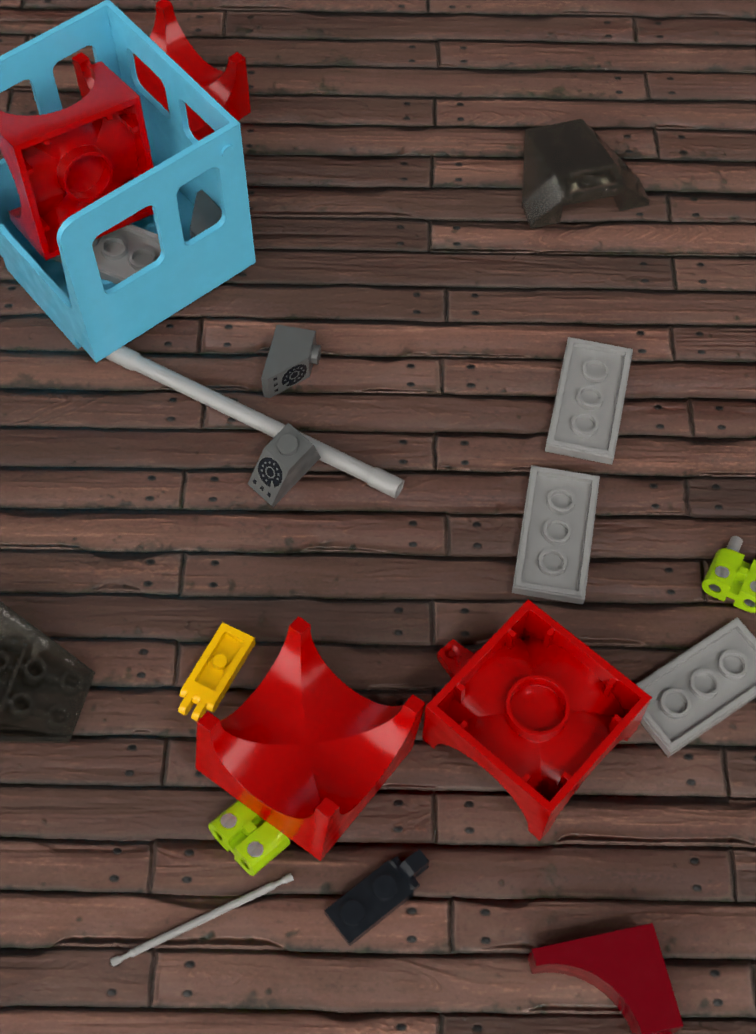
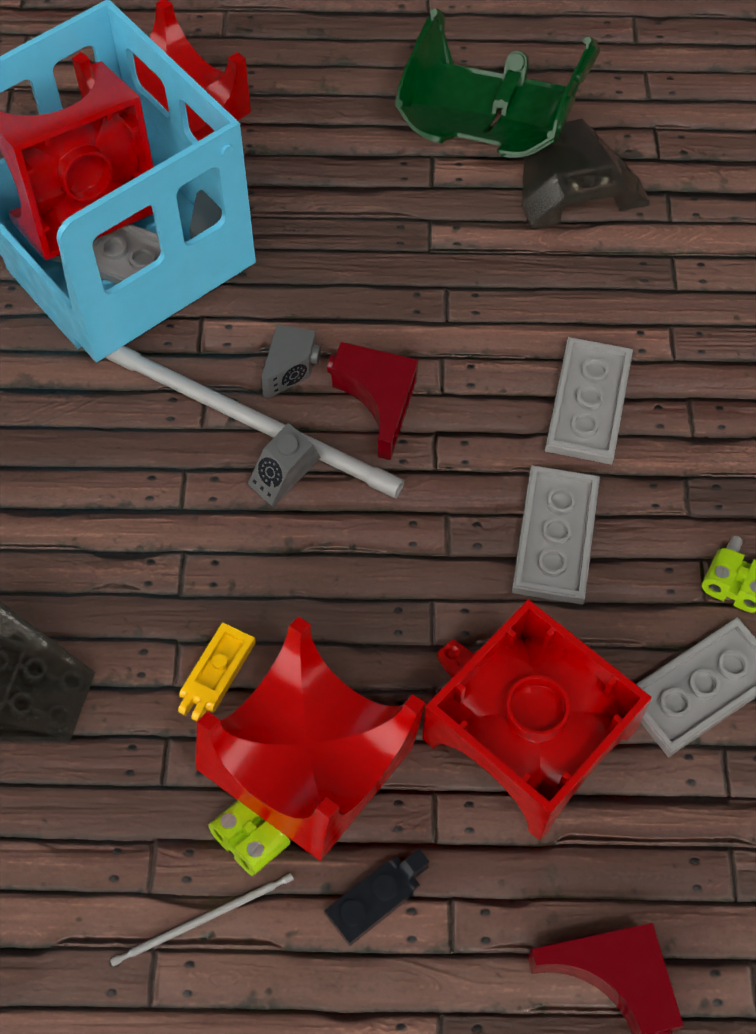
none -> dark red arch [327,342,418,461]
none -> dark green piece [395,9,600,158]

